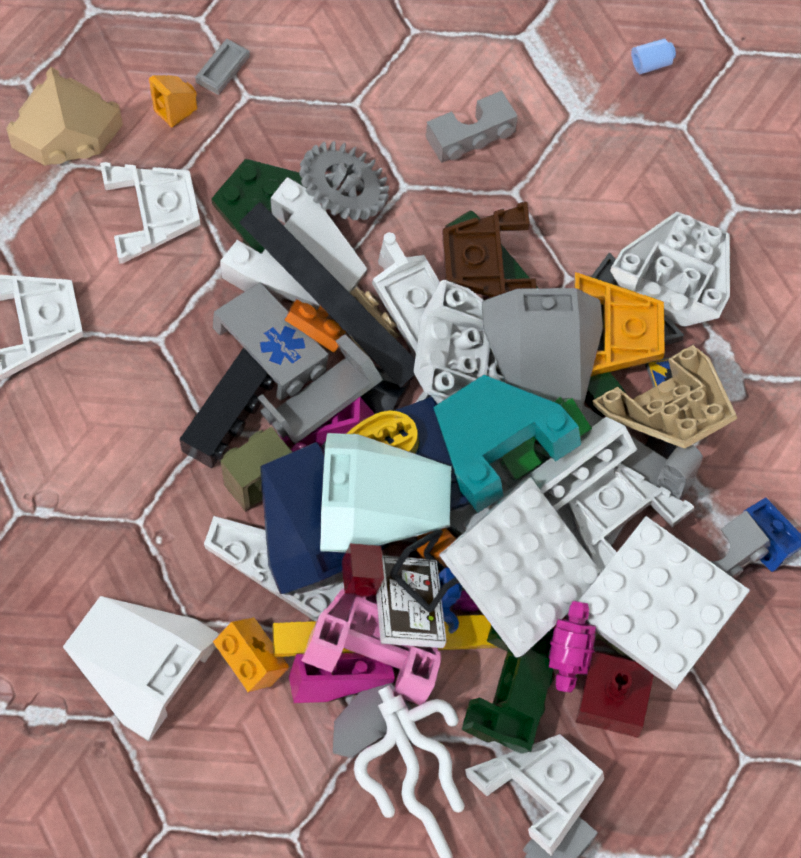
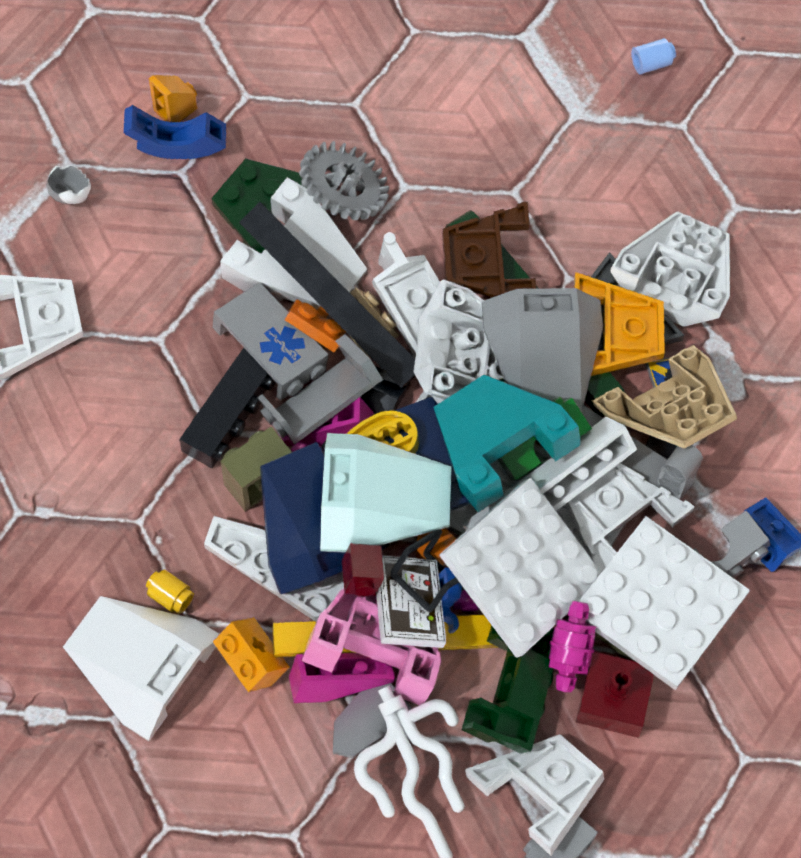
tan wedge [6,67,123,165] -> none
white wing [100,162,200,264] -> none
light grey tile [195,39,250,95] -> none
light grey arch [426,90,518,163] -> none
none -> light grey hair [46,165,91,204]
none -> blue arch [124,105,226,159]
none -> yellow brick [146,569,194,614]

